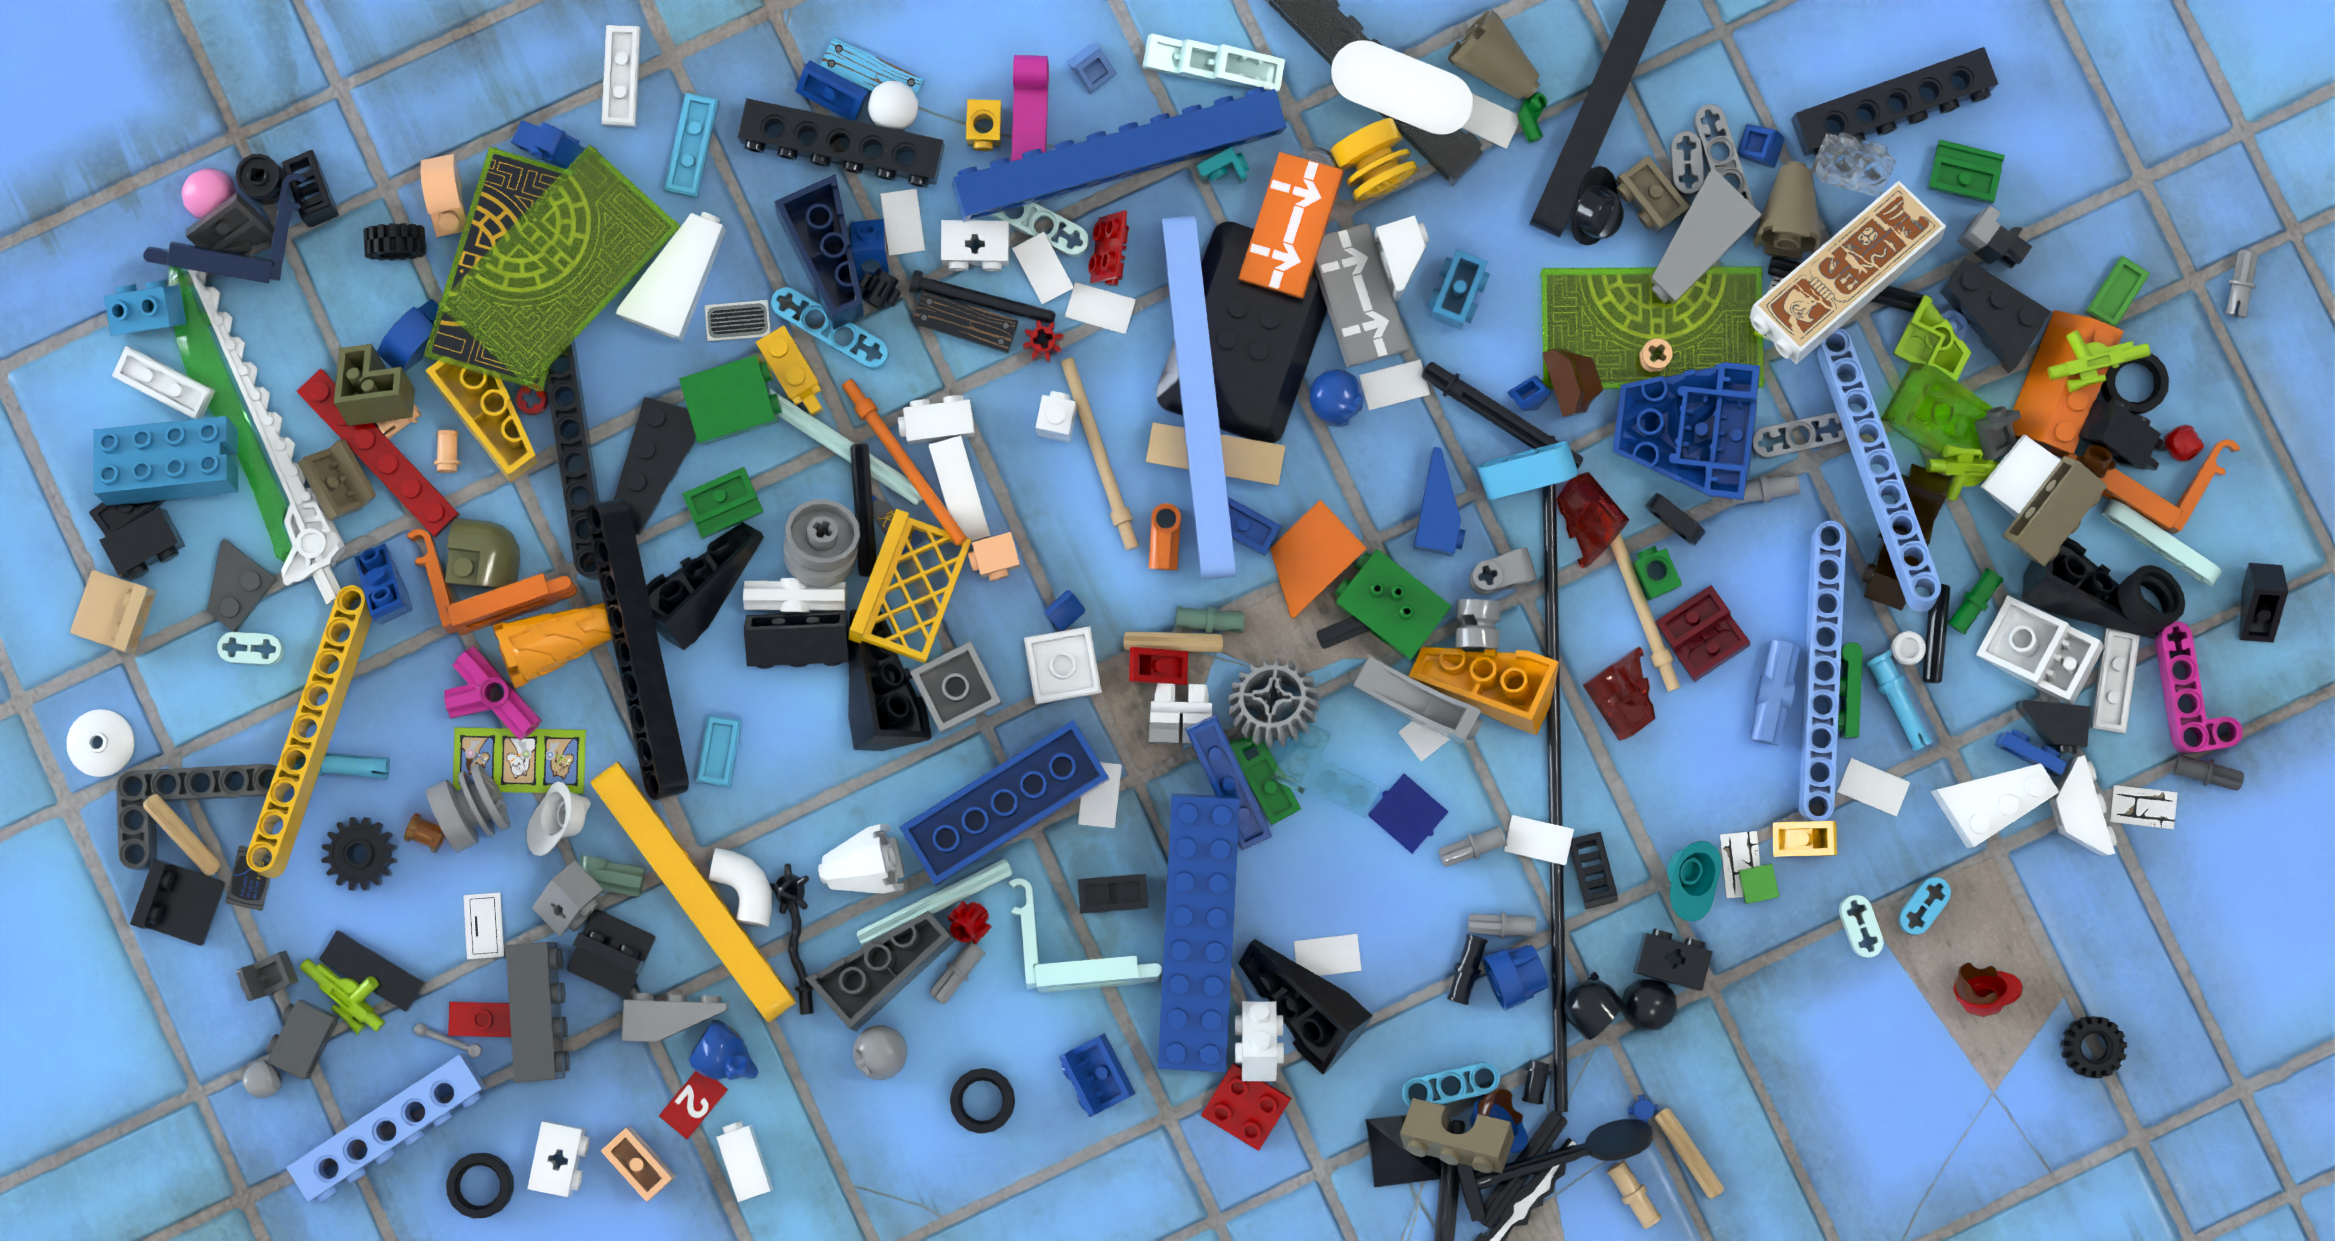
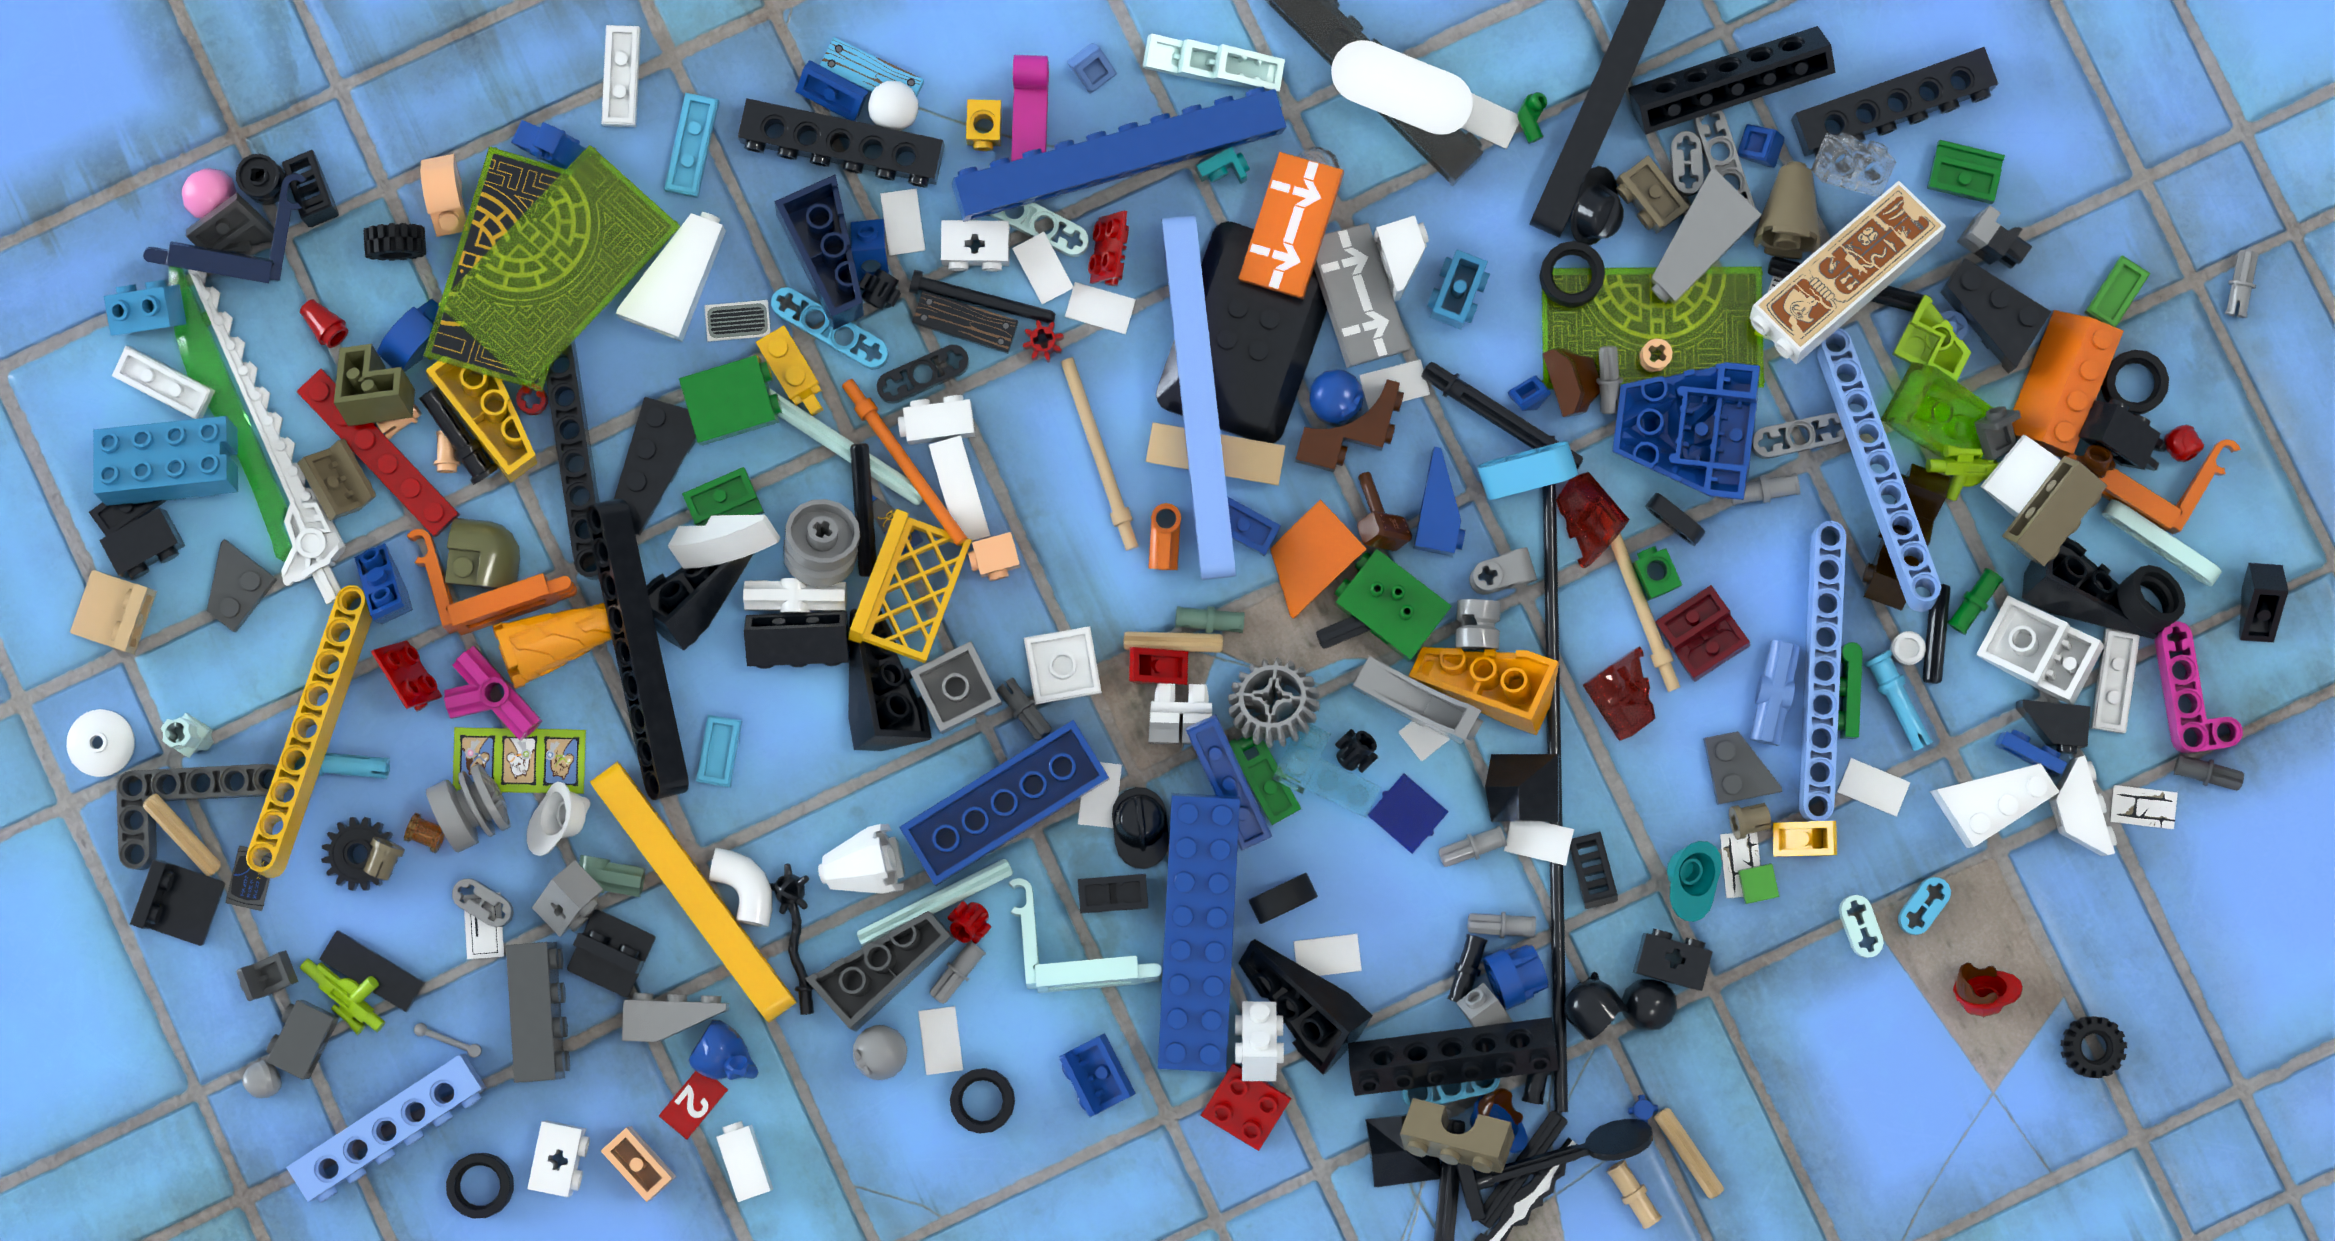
light aqua beam [217,632,284,665] -> none
red plate [448,1002,511,1037] -> none
white brick [1035,391,1077,443] -> none
blue slope [1045,590,1085,631] -> none
yellow wheel [1330,118,1418,202] -> none
dark tan cone [1447,9,1540,100] -> none
lime piece [2048,330,2150,393] -> none
none -> light aqua piece [161,713,214,758]
none -> red cone [300,299,348,348]
none -> dark tan bush [363,837,405,880]
none -> red hinge [371,640,442,712]
none -> black pin [419,386,498,485]
none -> light grey beam [452,879,514,927]
none -> white slope [668,515,781,569]
none -> black beam [877,345,969,404]
none -> white sticker [918,1006,963,1075]
none -> dark grey axle [996,677,1052,741]
none -> black piece [1112,787,1169,869]
none -> black tyre [1249,873,1318,924]
none -> reddish brown arch [1295,379,1404,472]
none -> black gear [1335,729,1378,773]
none -> black brick [1348,1017,1559,1096]
none -> reddish brown piece [1357,472,1412,551]
none -> light grey brick [1456,982,1513,1027]
none -> black slope [1485,754,1559,822]
none -> black tyre [1539,241,1605,308]
none -> light grey axle [1596,346,1623,414]
none -> black brick [1628,26,1836,135]
none -> dark grey wing [1703,731,1782,805]
none -> dark tan bush [1729,803,1771,840]

